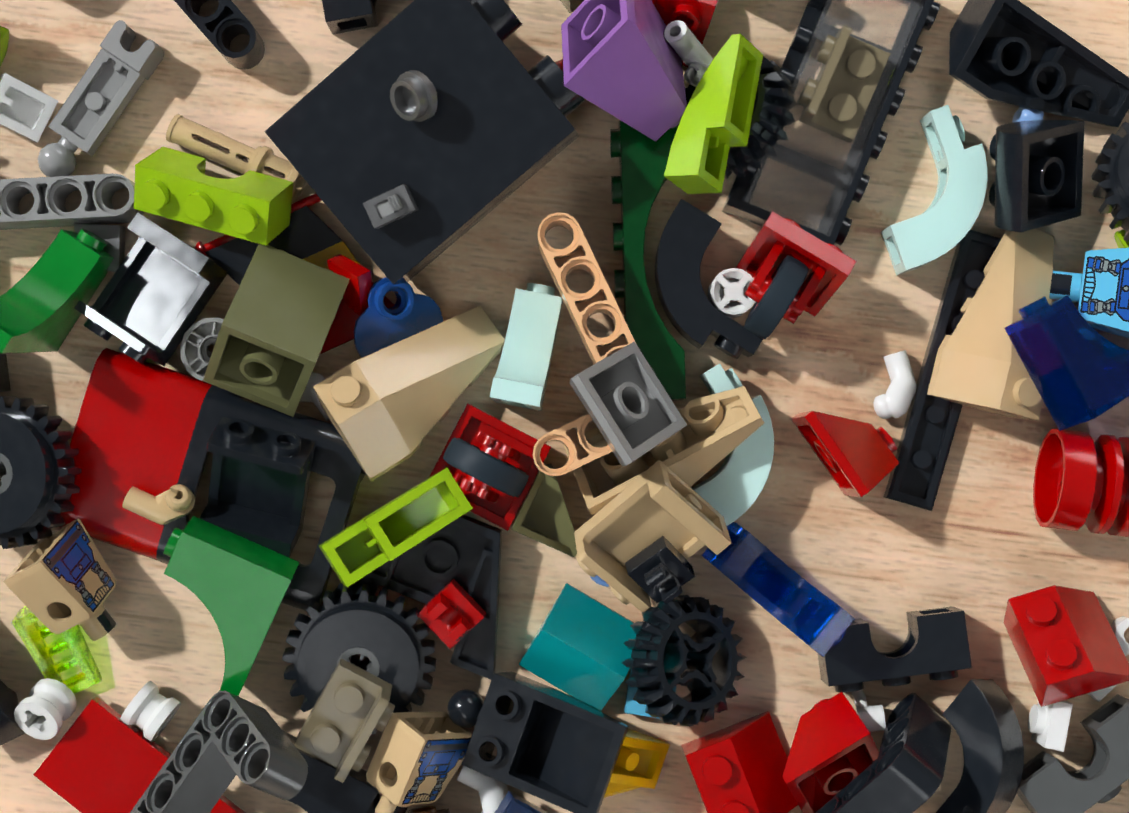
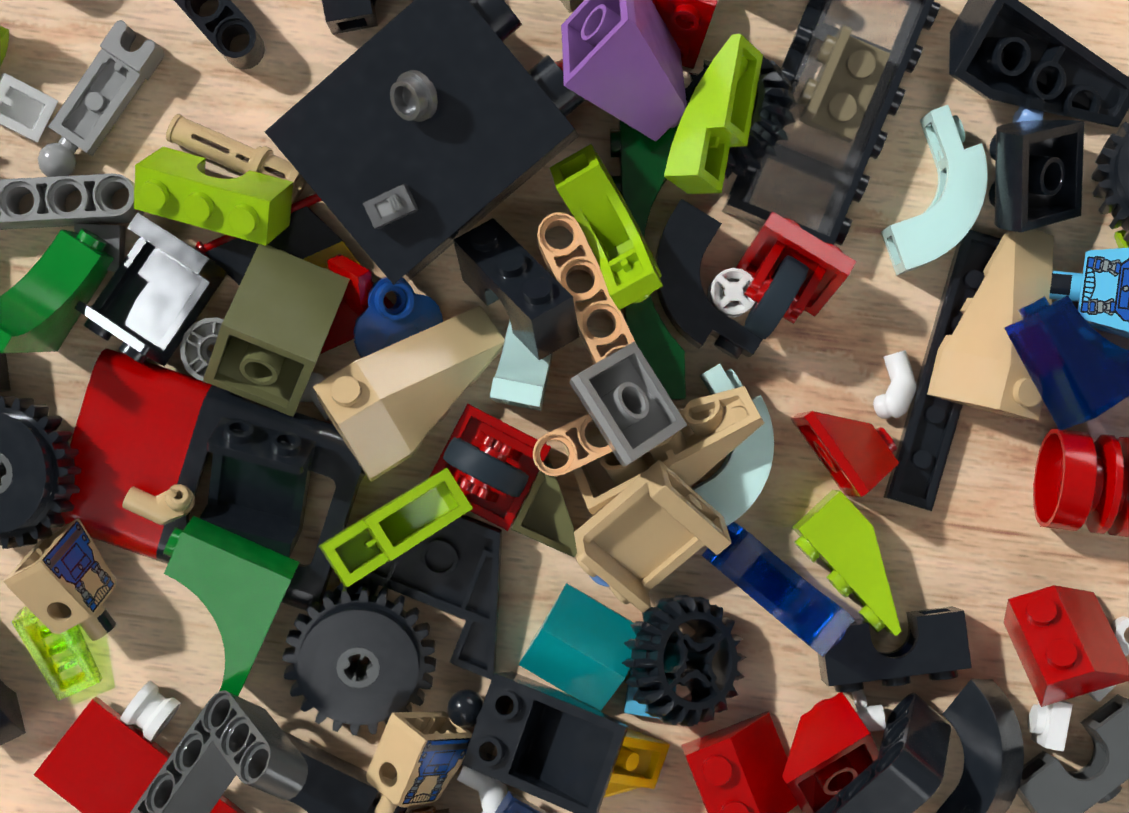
white wheel [14,678,77,740] -> none
dark tan bracket [294,658,395,783] -> none
red tile [419,579,486,649] -> none
black tile [625,536,695,604] -> none
white arm [664,20,713,87] -> none
none -> black arch [453,218,580,360]
none -> lime arch [550,144,663,310]
none -> lime slope [791,490,901,636]

